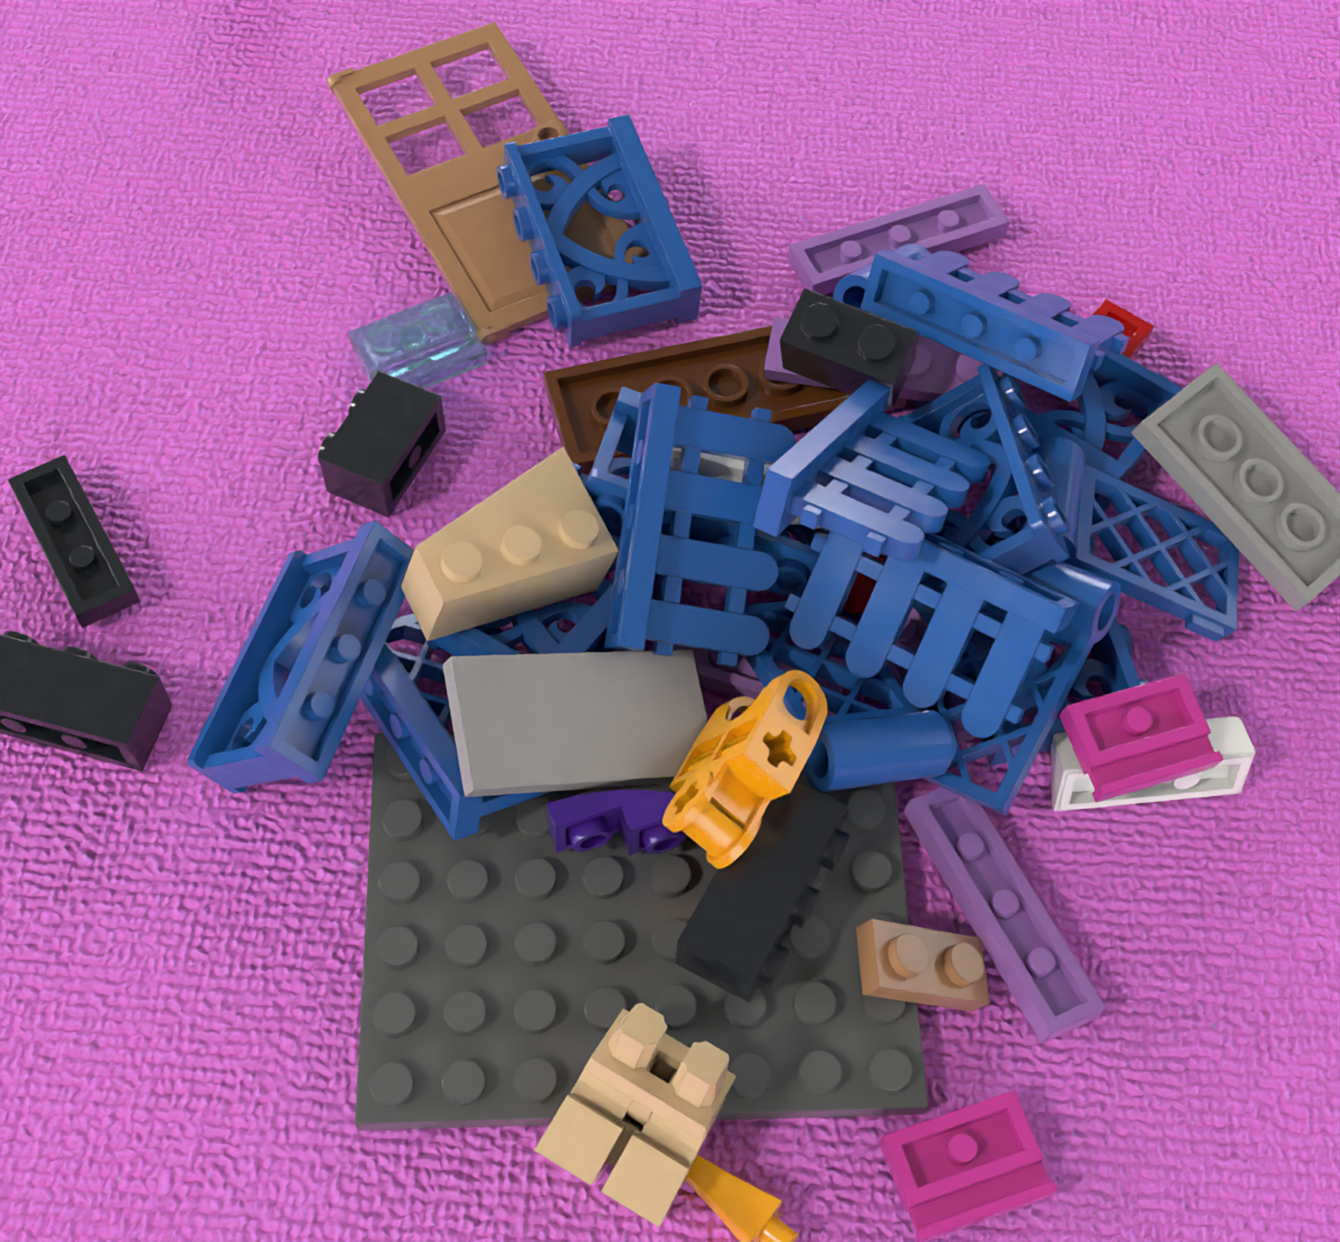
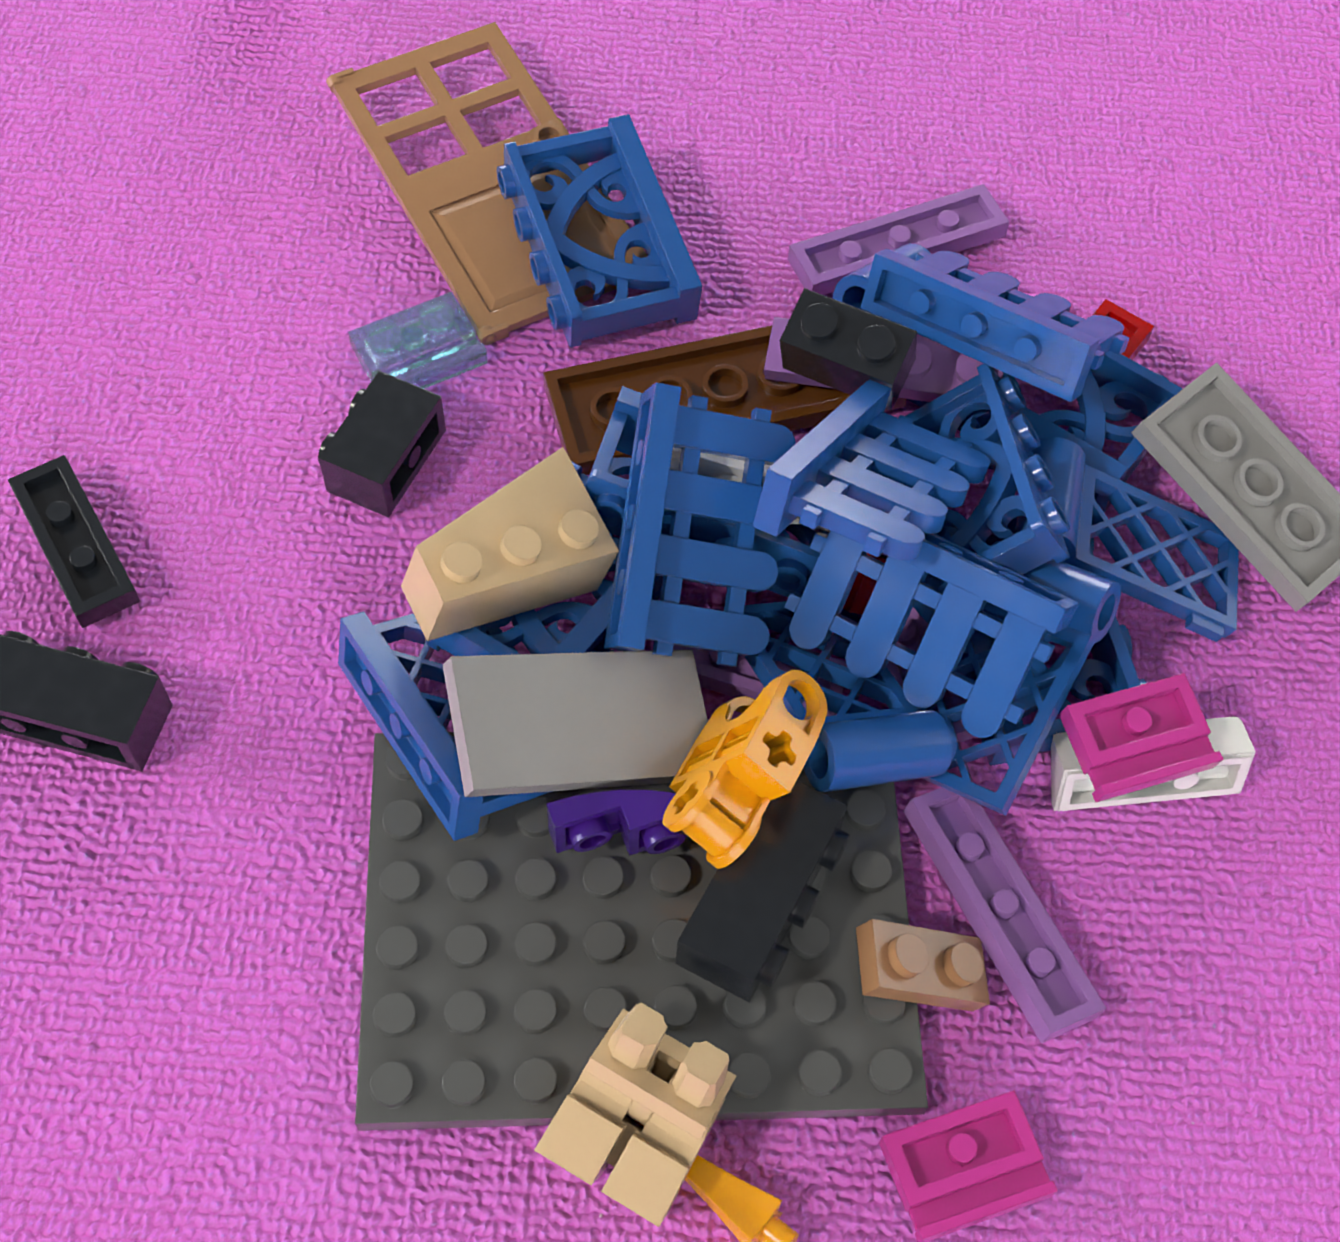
blue fence [187,520,414,794] -> none

